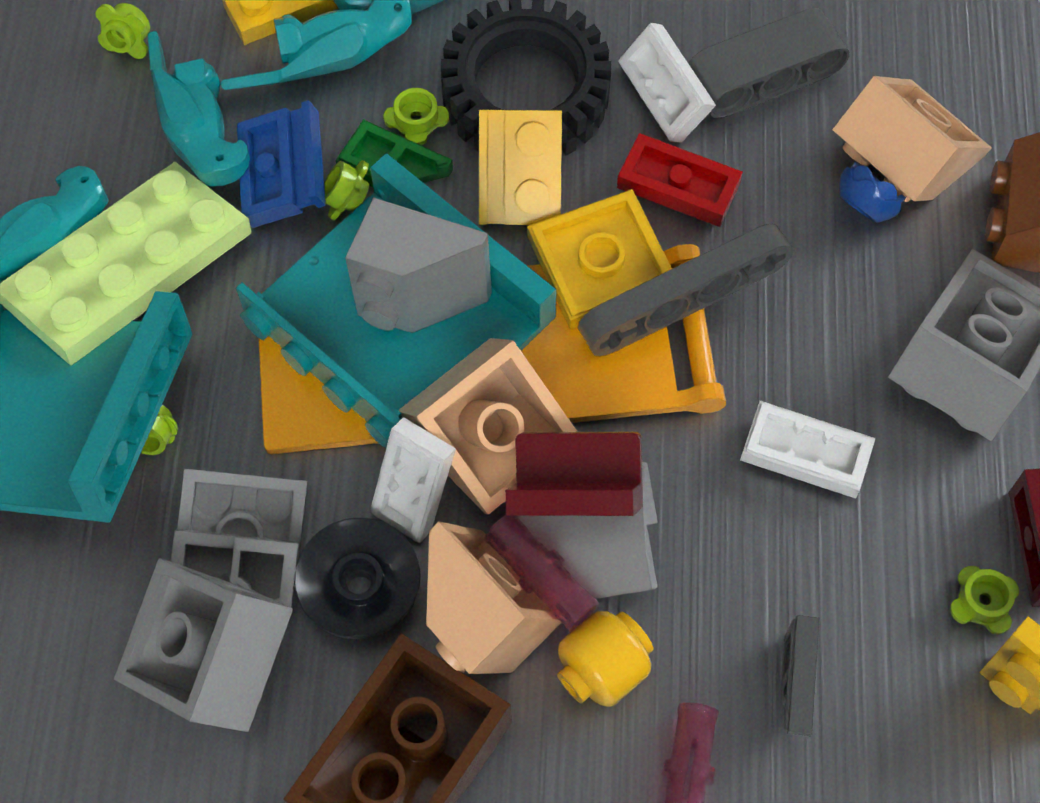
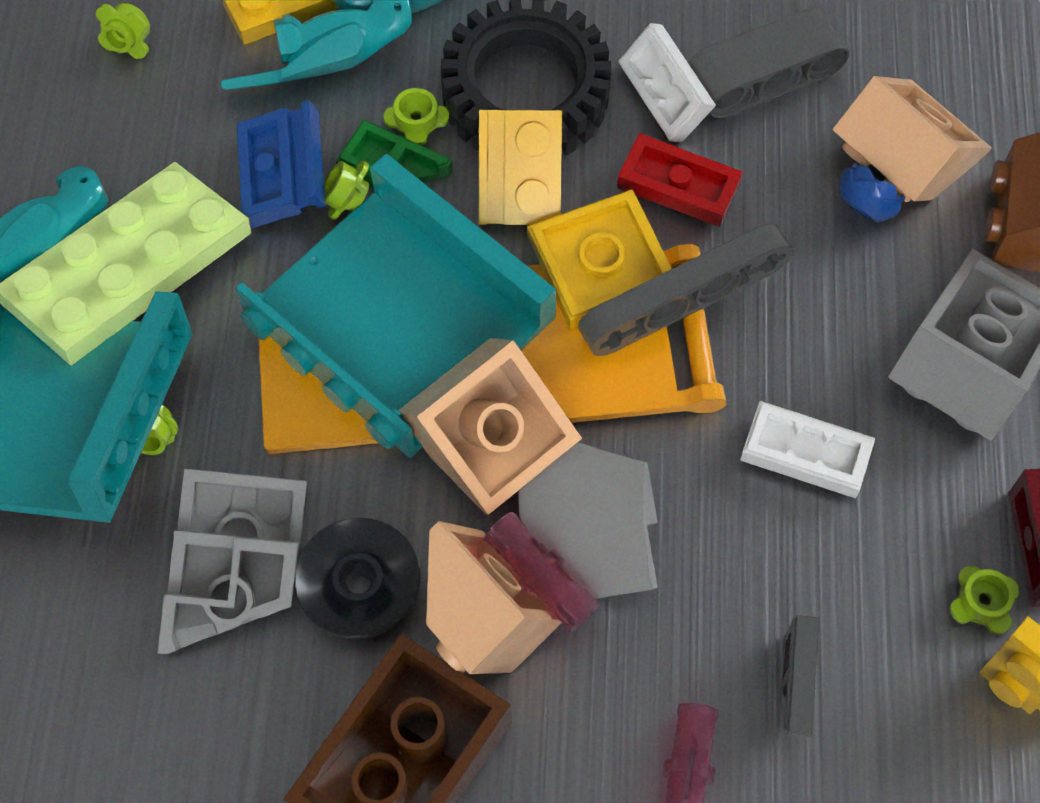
light grey slope [114,558,293,732] -> none
teal animal [148,31,250,187] -> none
light grey slope [345,198,492,333] -> none
white plate [370,417,456,543] -> none
dark red panel [505,432,643,516] -> none
yellow head [557,611,654,707] -> none

